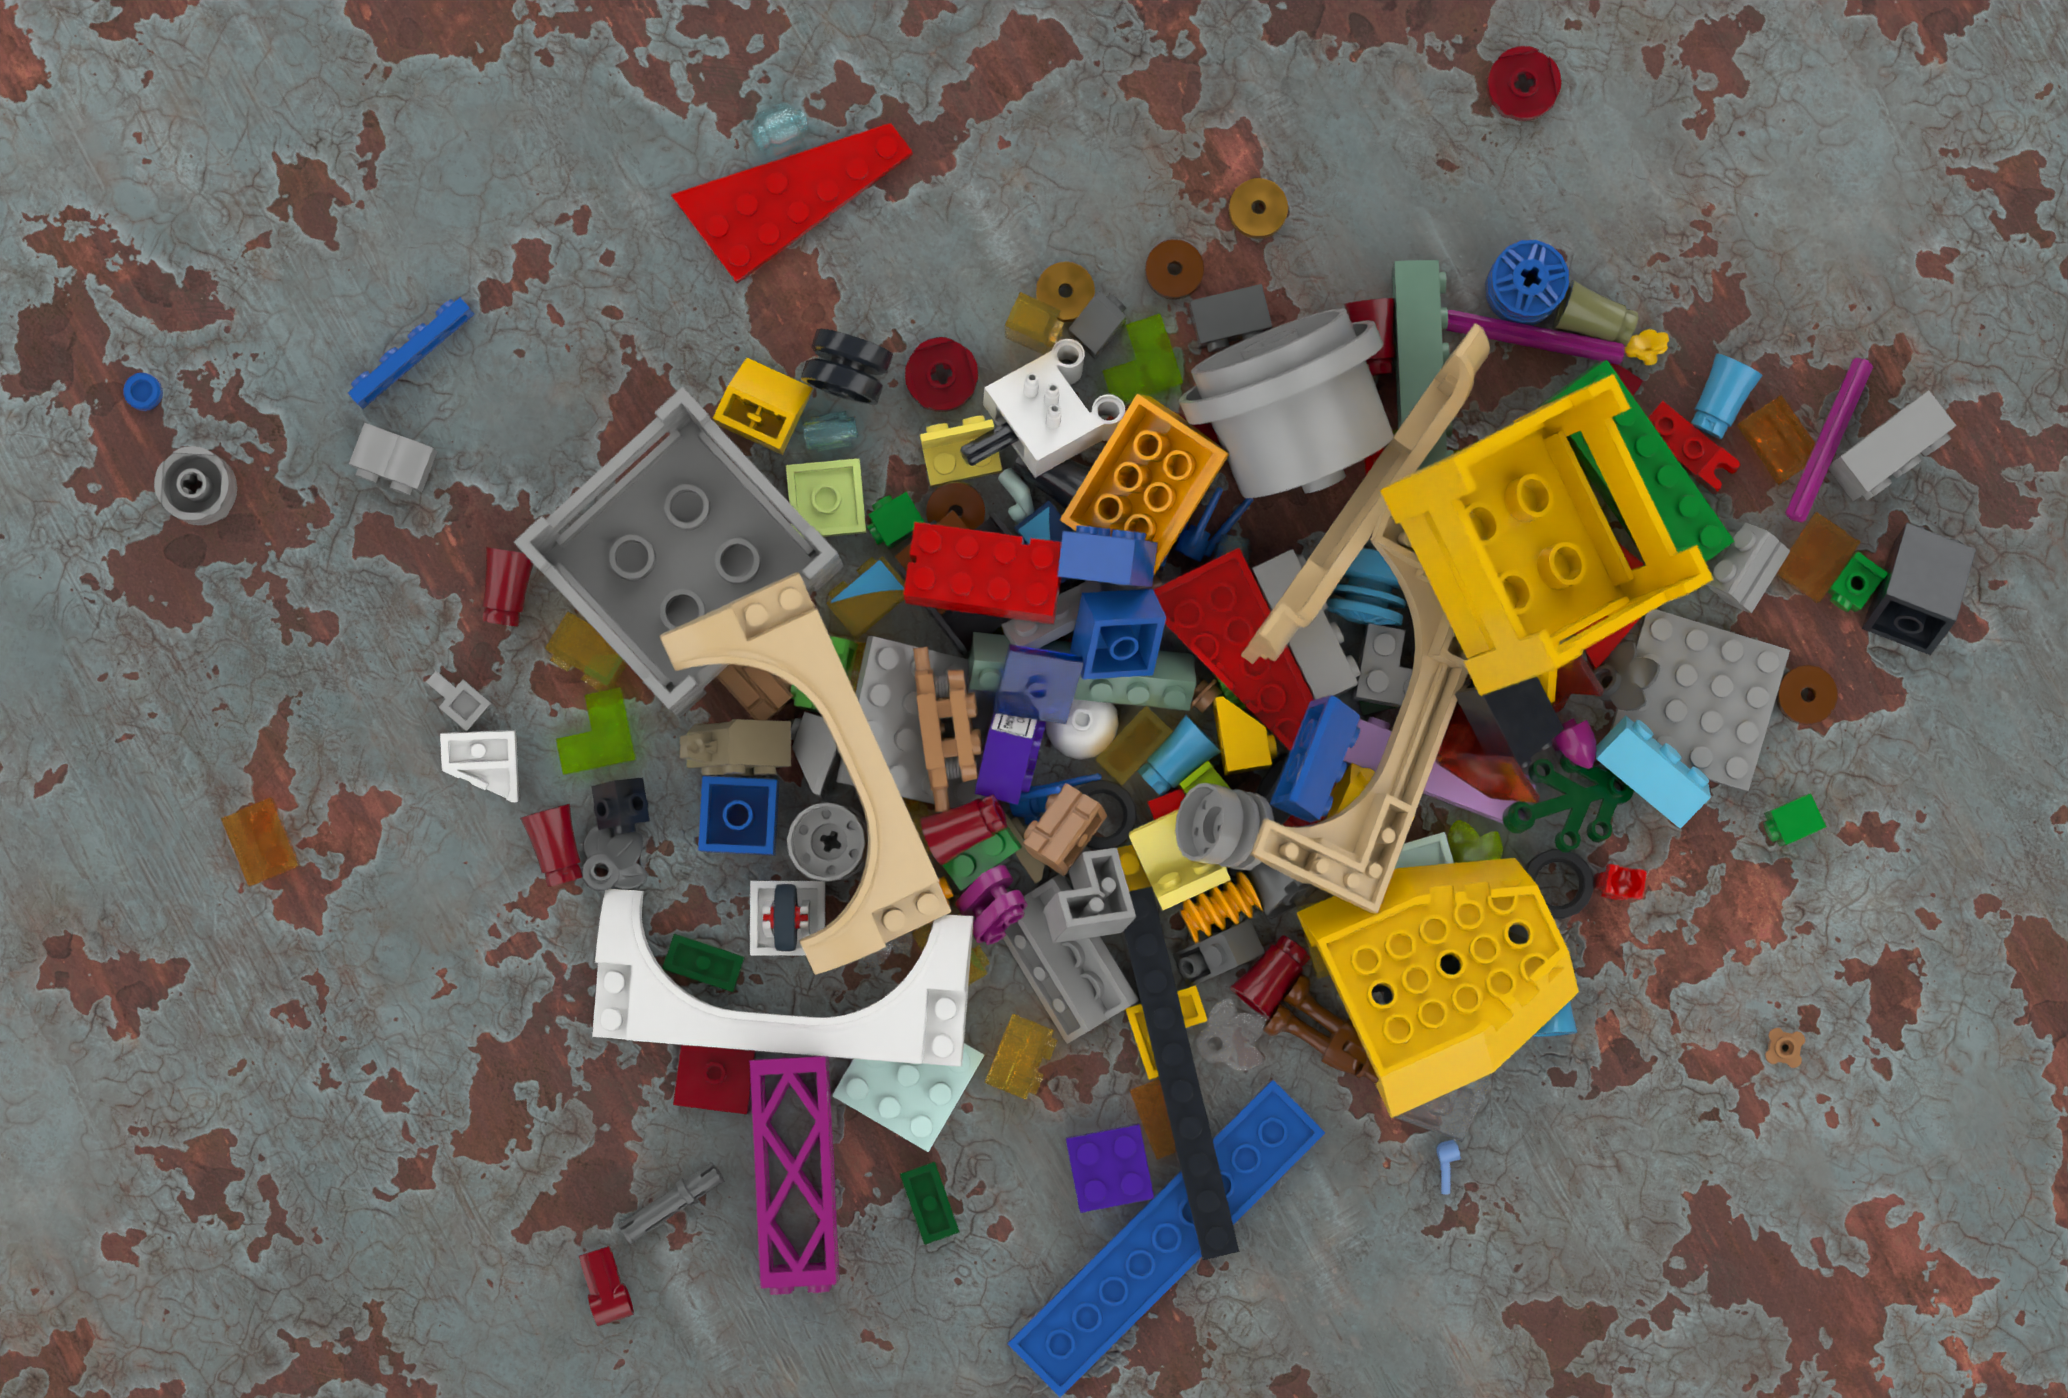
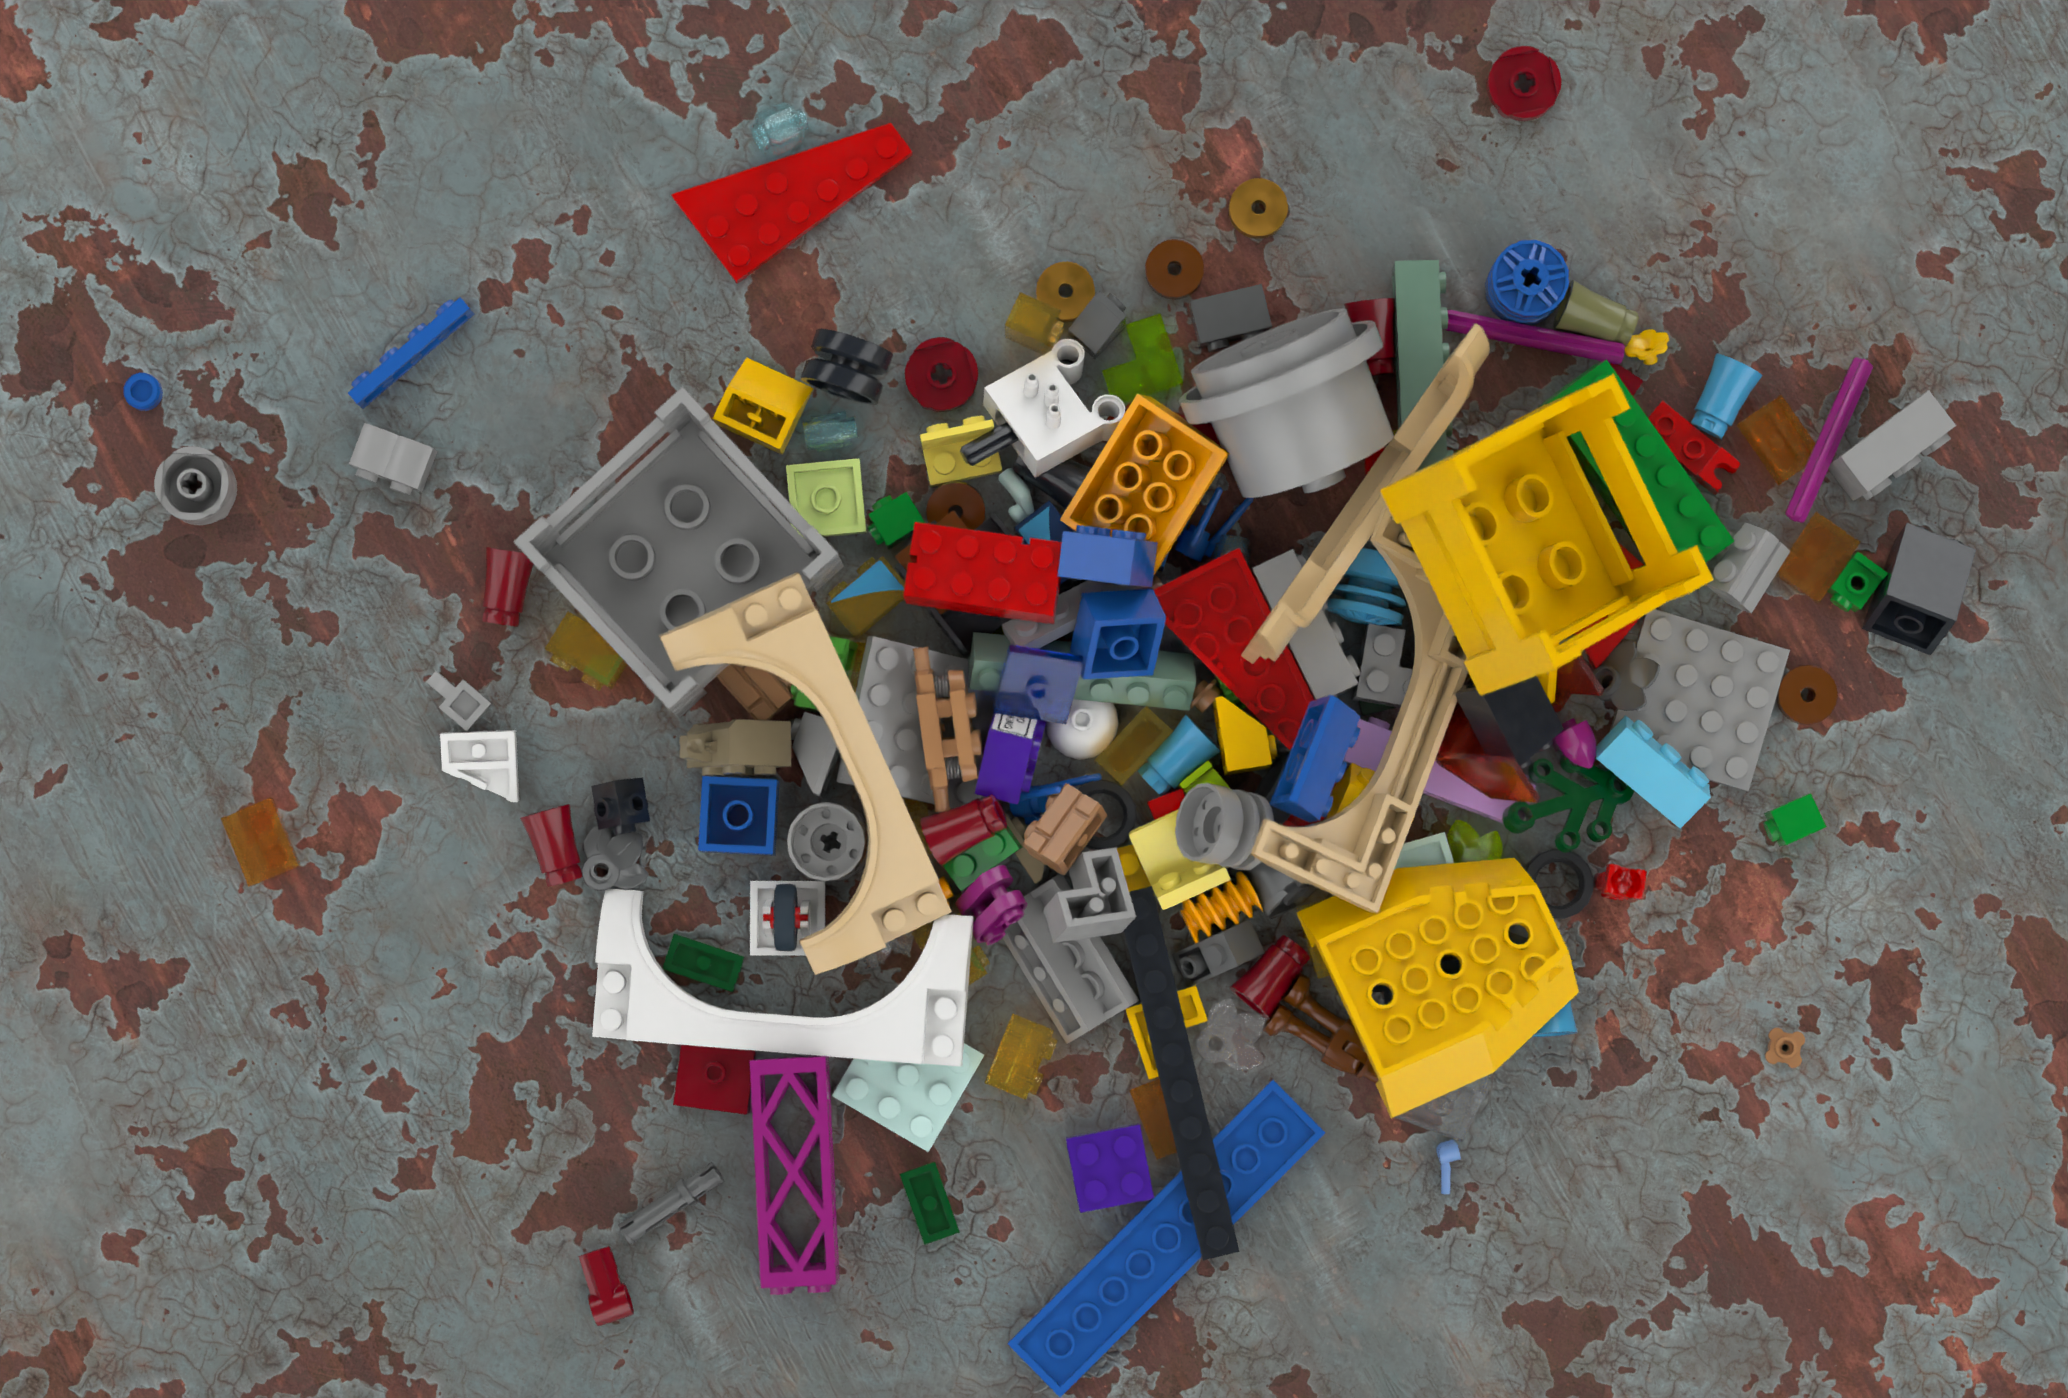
clear neon green plate [556,687,637,776] -> none

